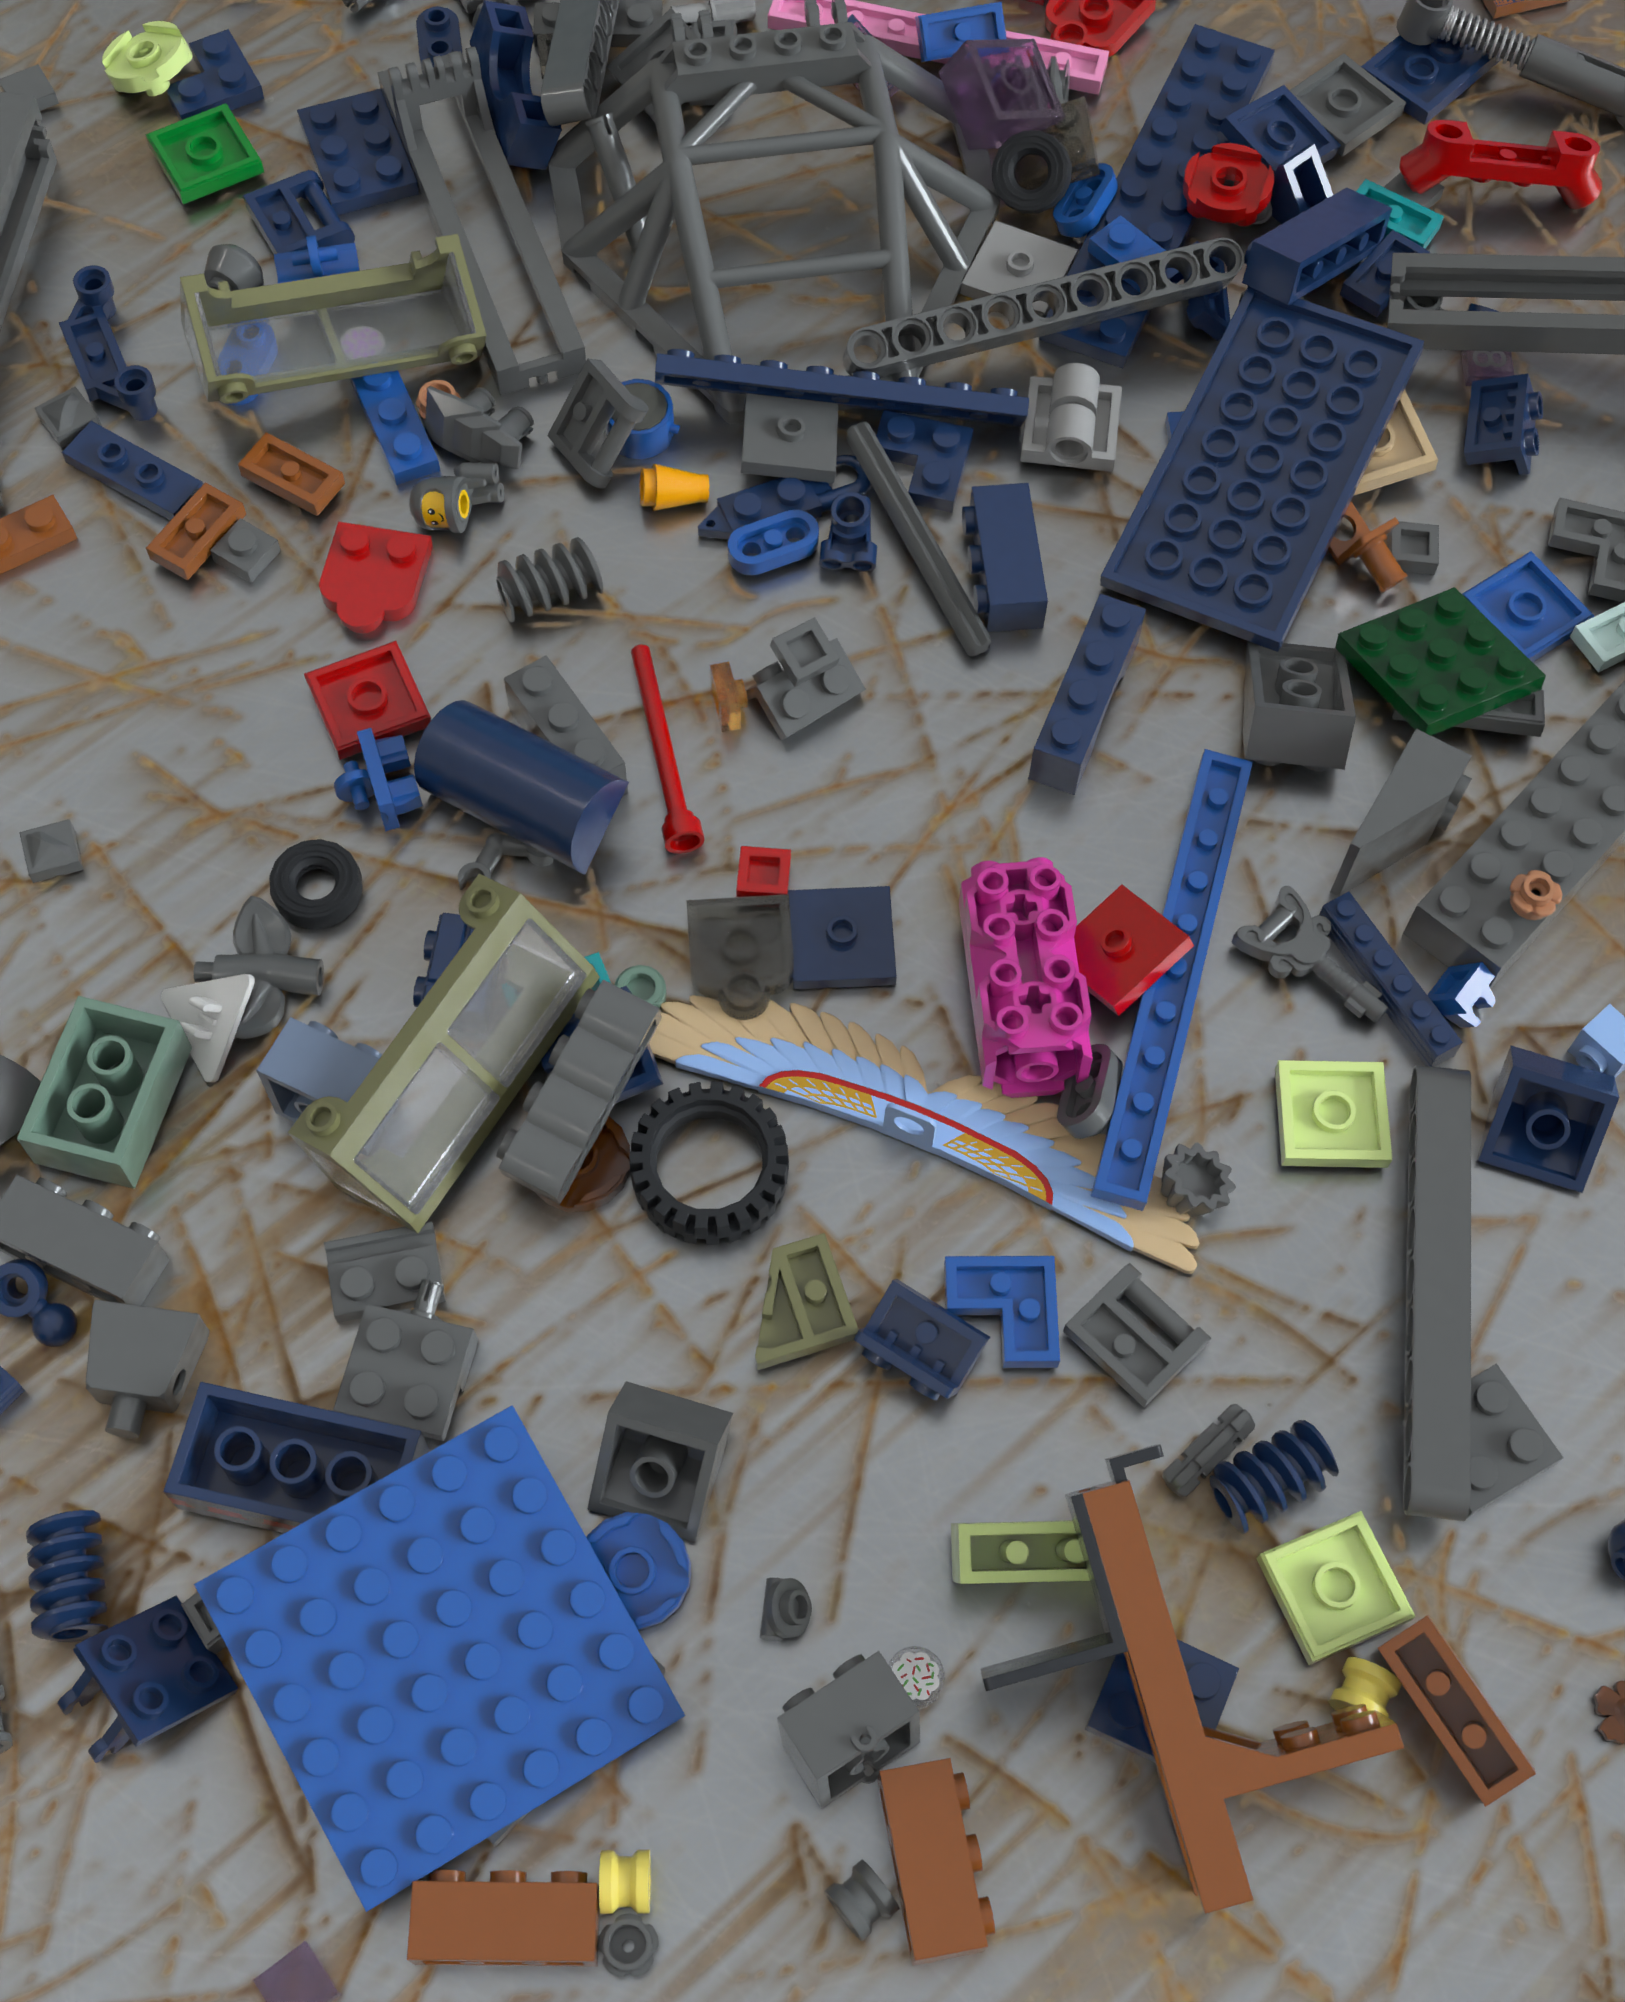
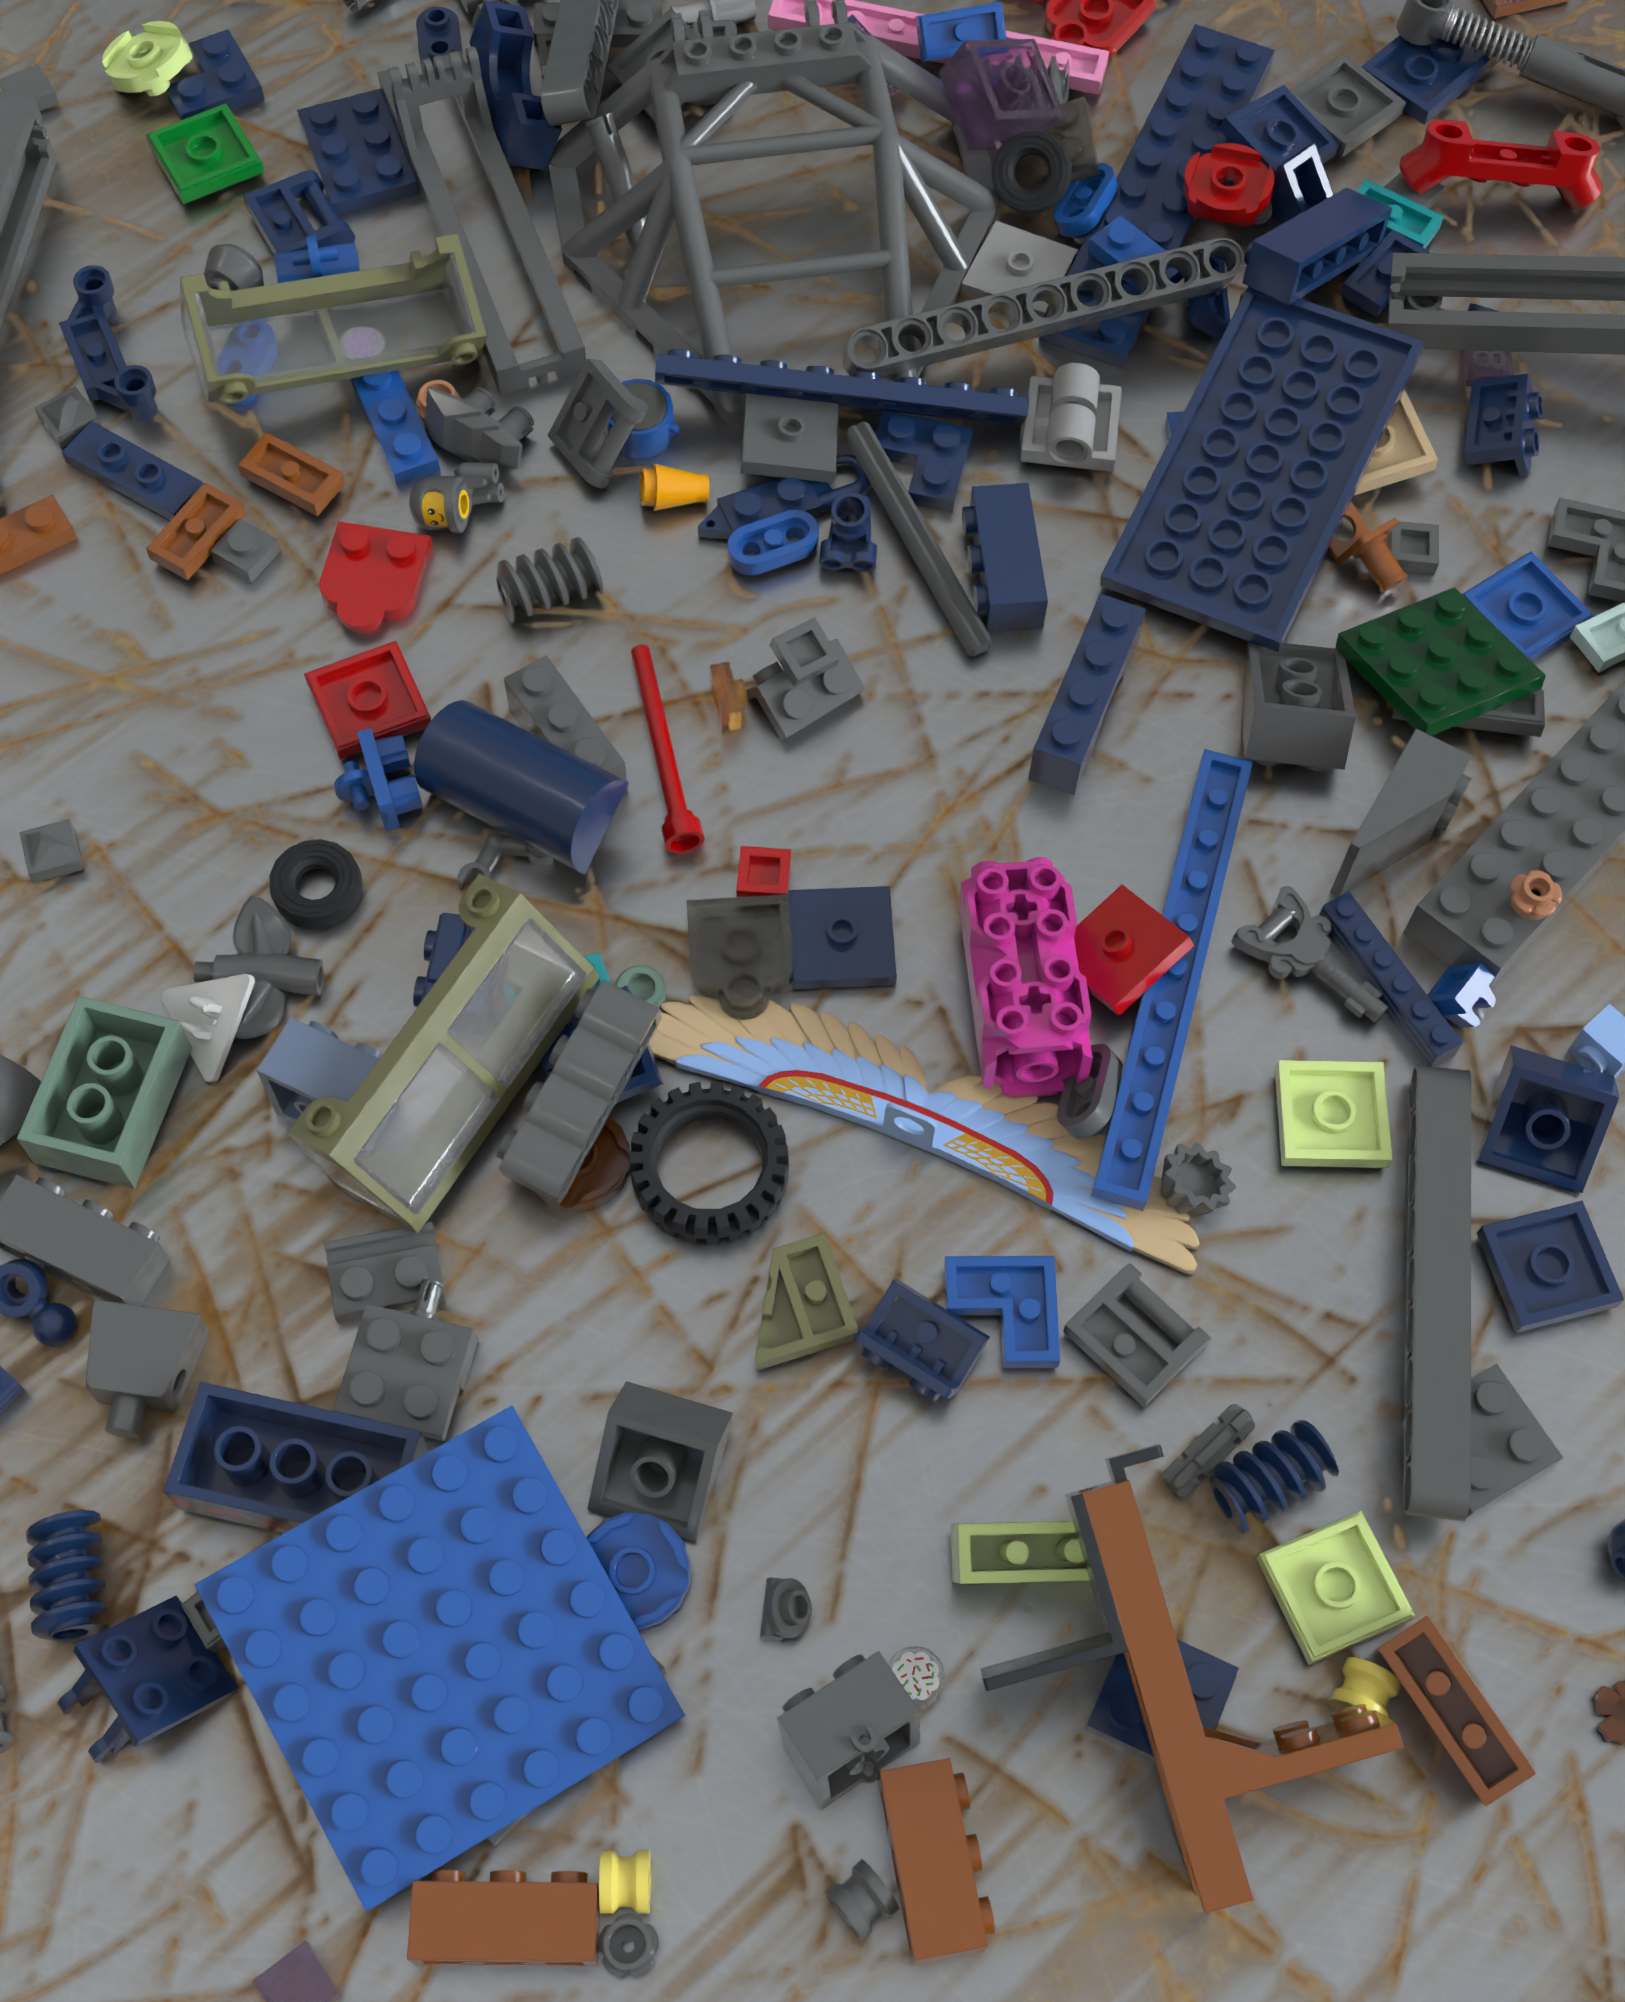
none -> dark blue plate [1476,1200,1624,1333]

